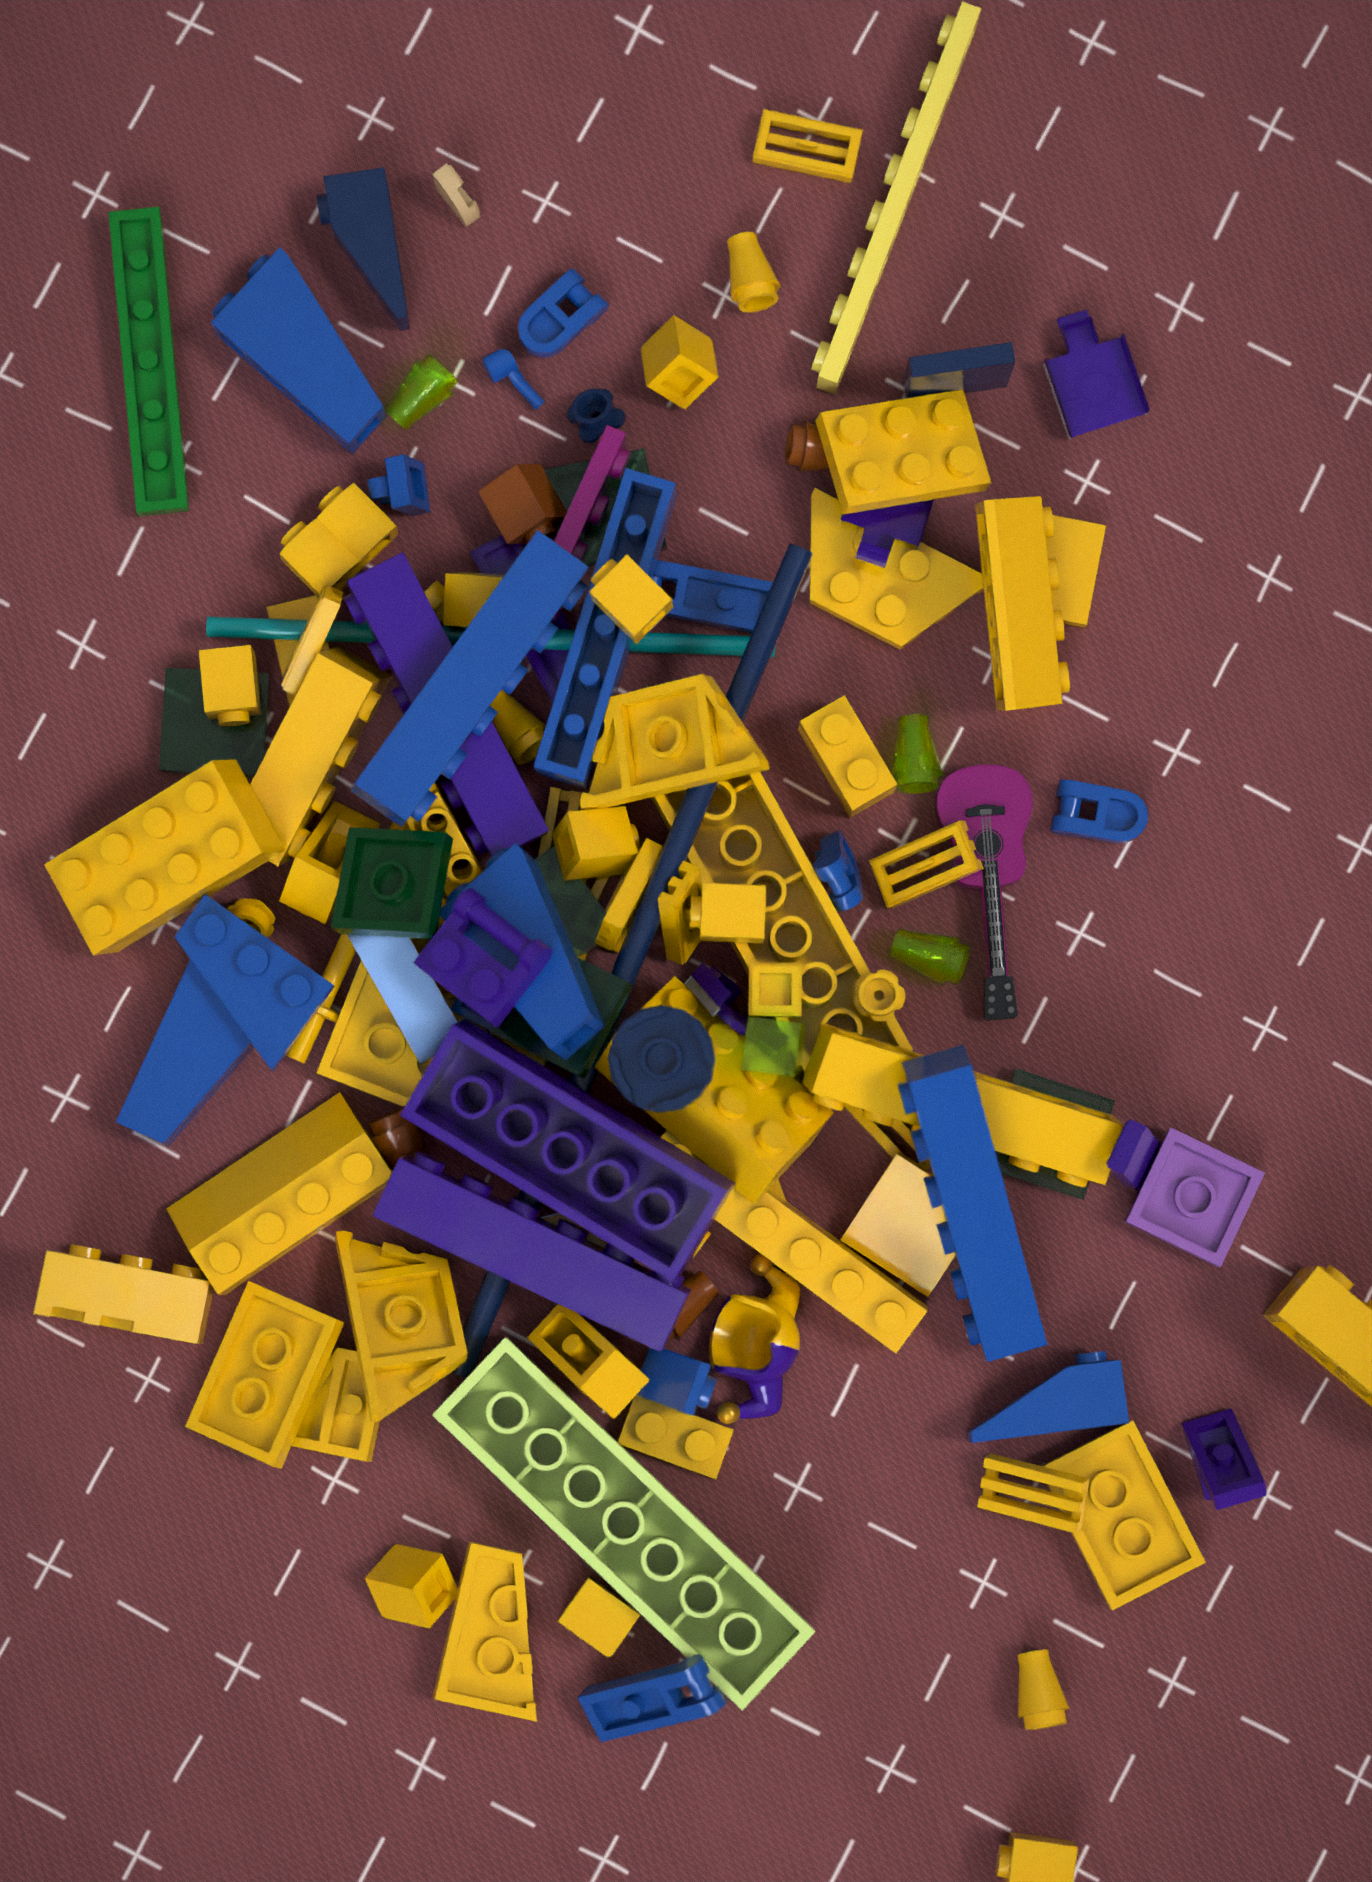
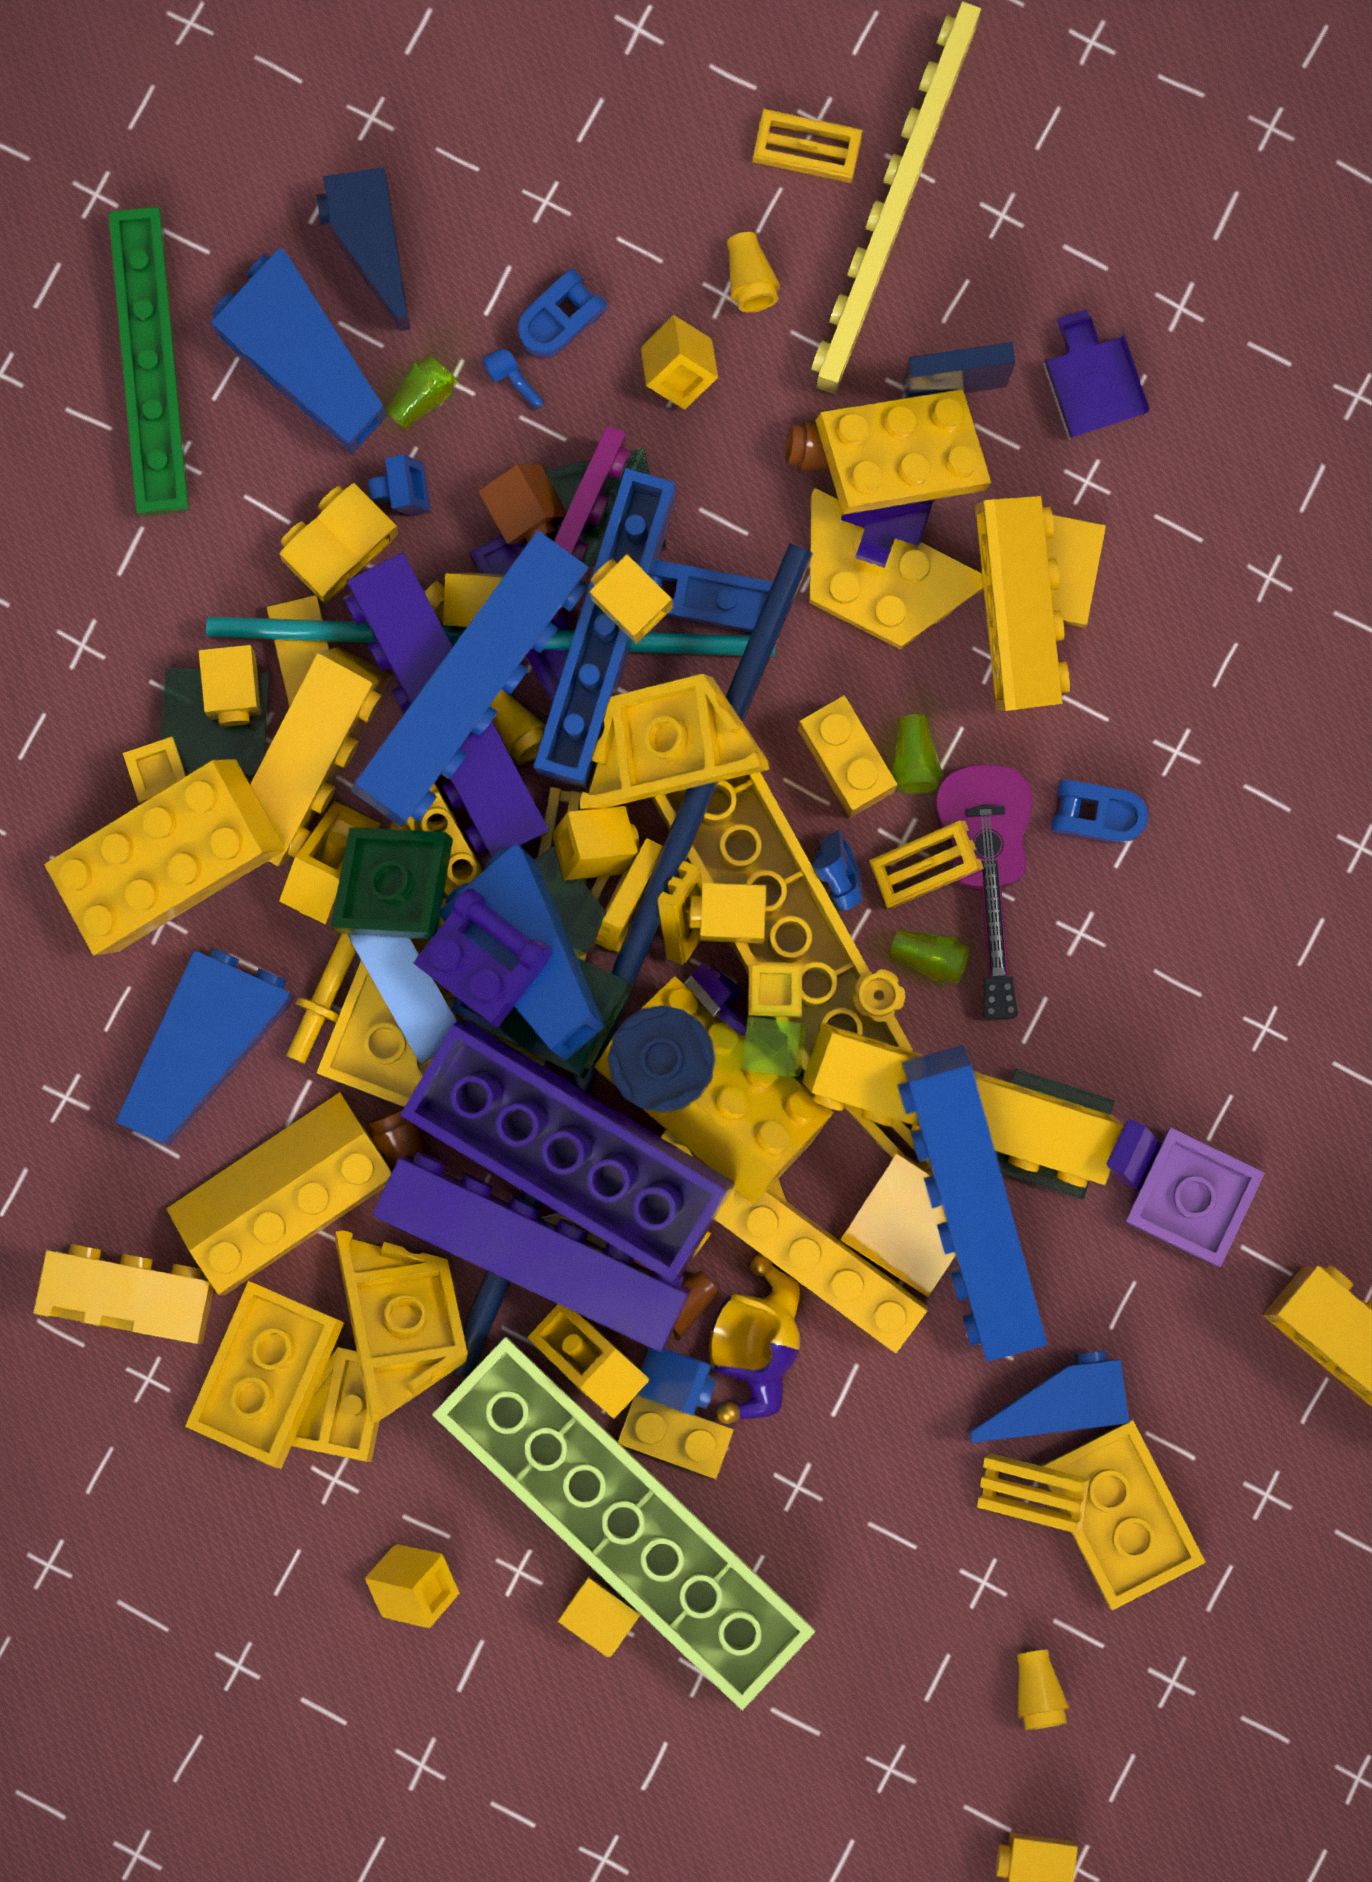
blue wing [174,894,335,1072] -> none
yellow plate [227,898,275,938] -> none
yellow tile [281,585,343,695] -> none
yellow wing [432,1541,537,1722] -> none
tan tile [433,163,480,227] -> none
dark blue plate [567,389,626,443] -> none
blue plate [577,1654,726,1742] -> none
dark purple slope [1182,1408,1267,1511] -> none
none -> yellow panel [122,737,186,804]

